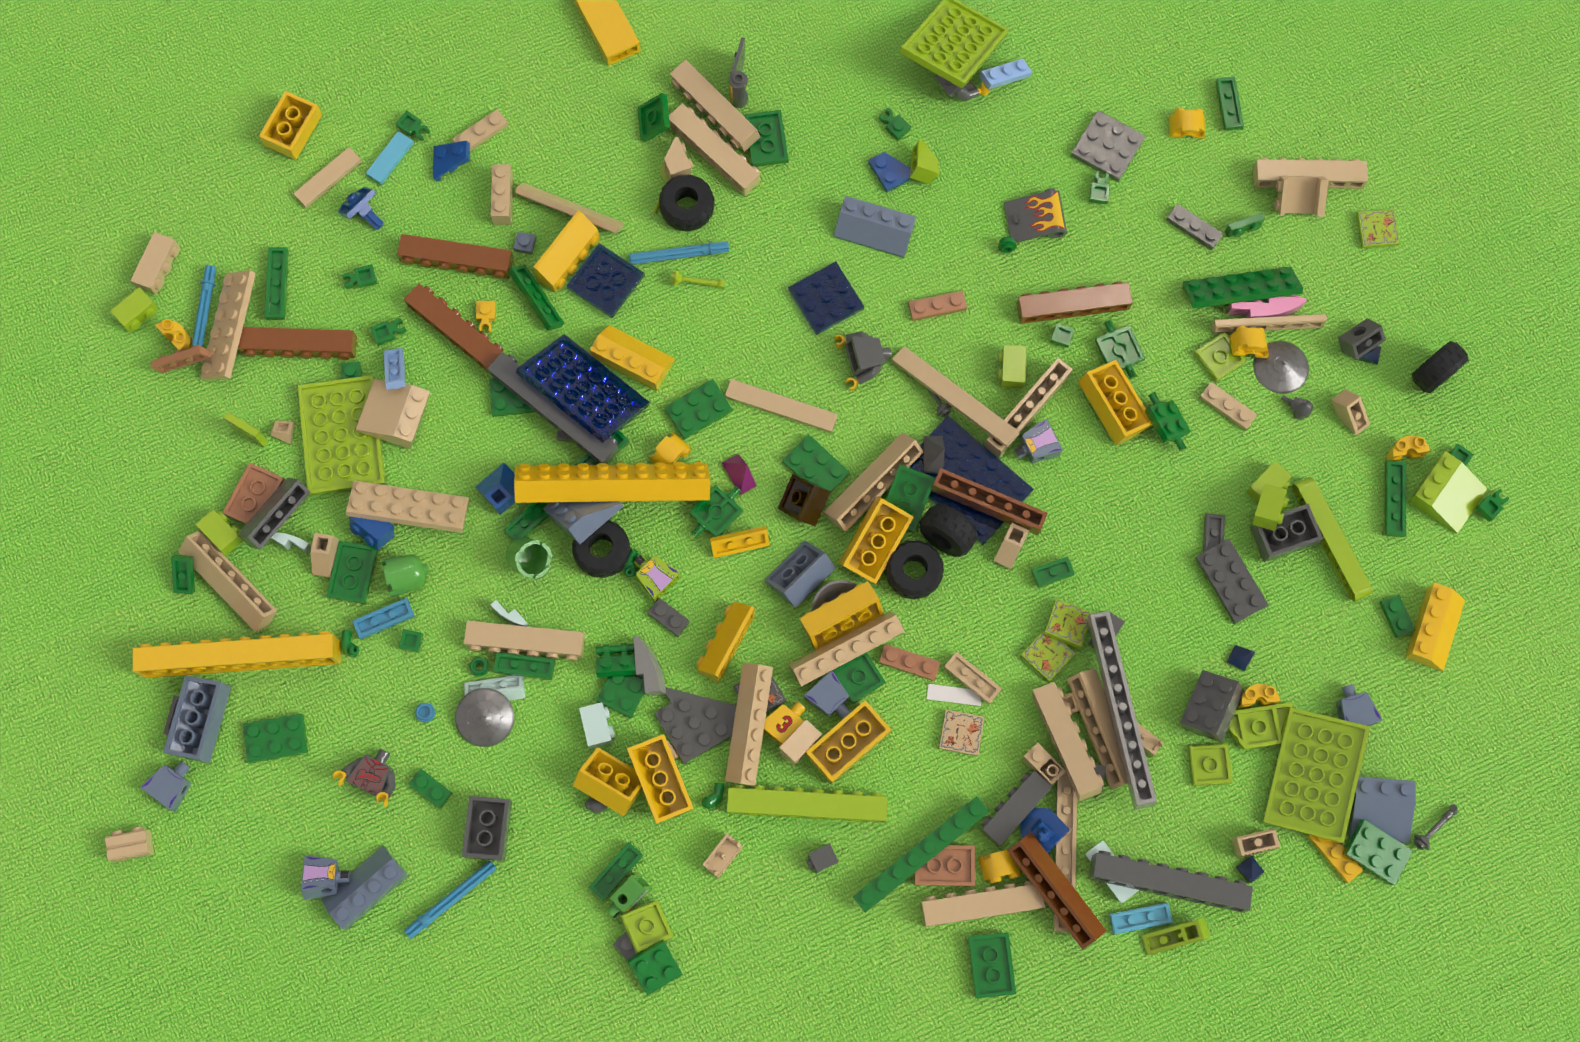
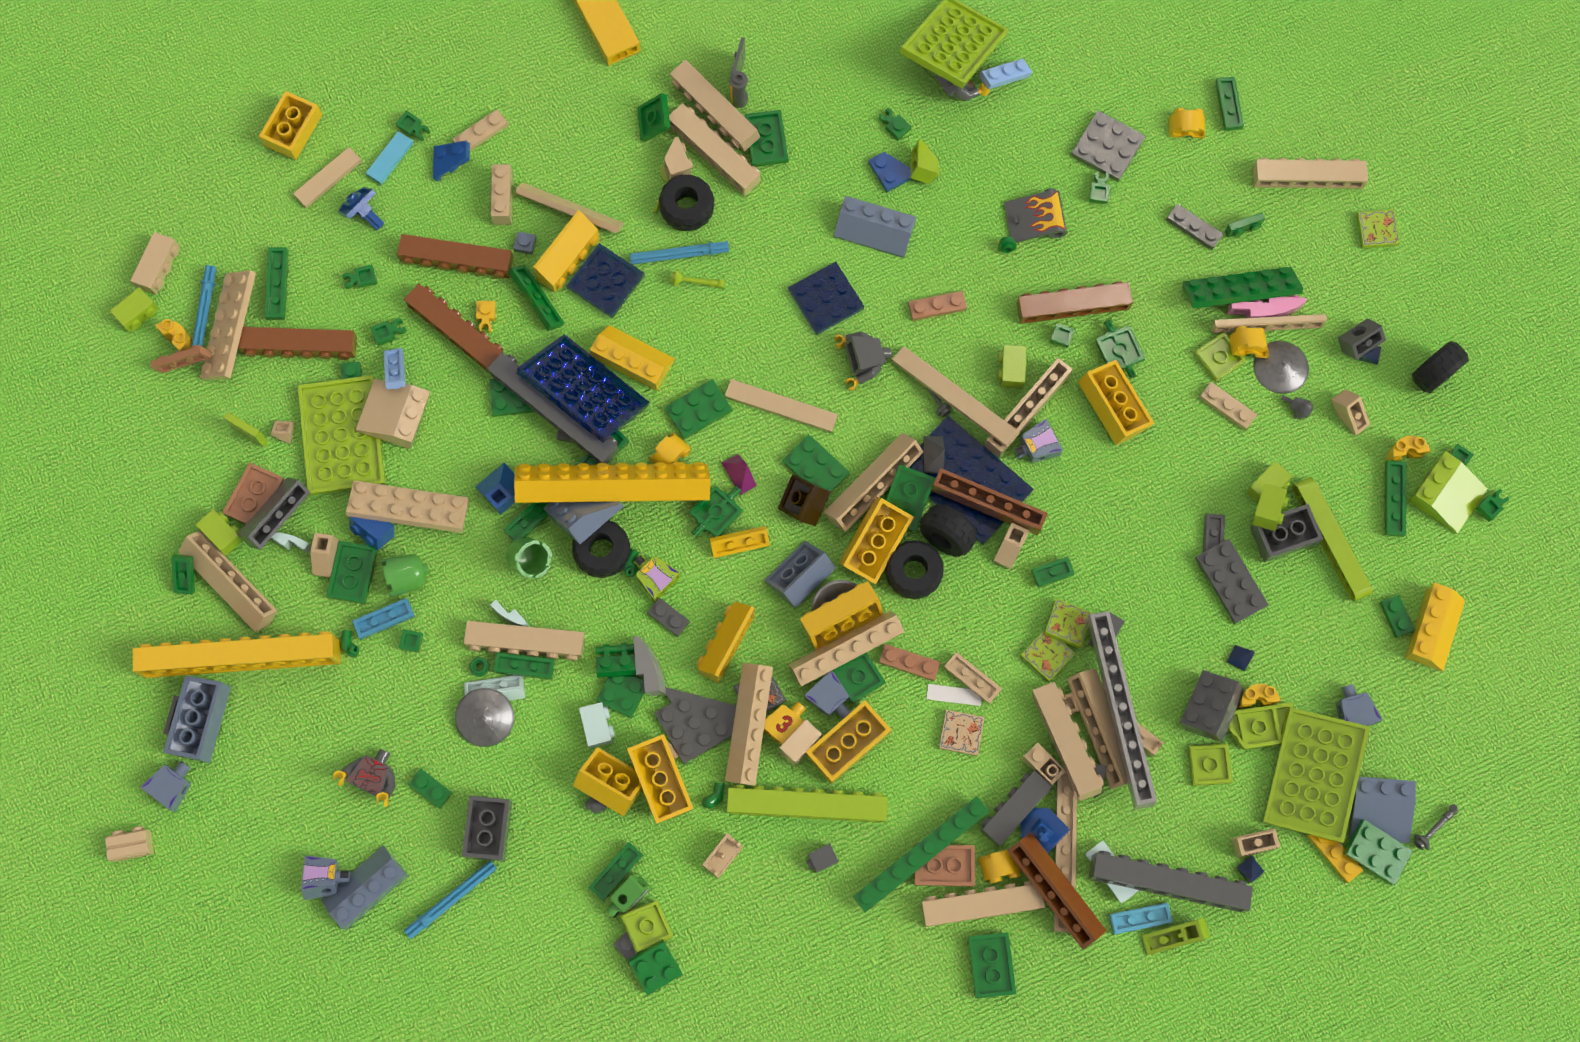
green plate [243,714,308,764] -> none
dark azure plate [415,703,435,723] -> none
green plate [1145,392,1191,451] -> none
tan panel [1274,176,1328,217] -> none

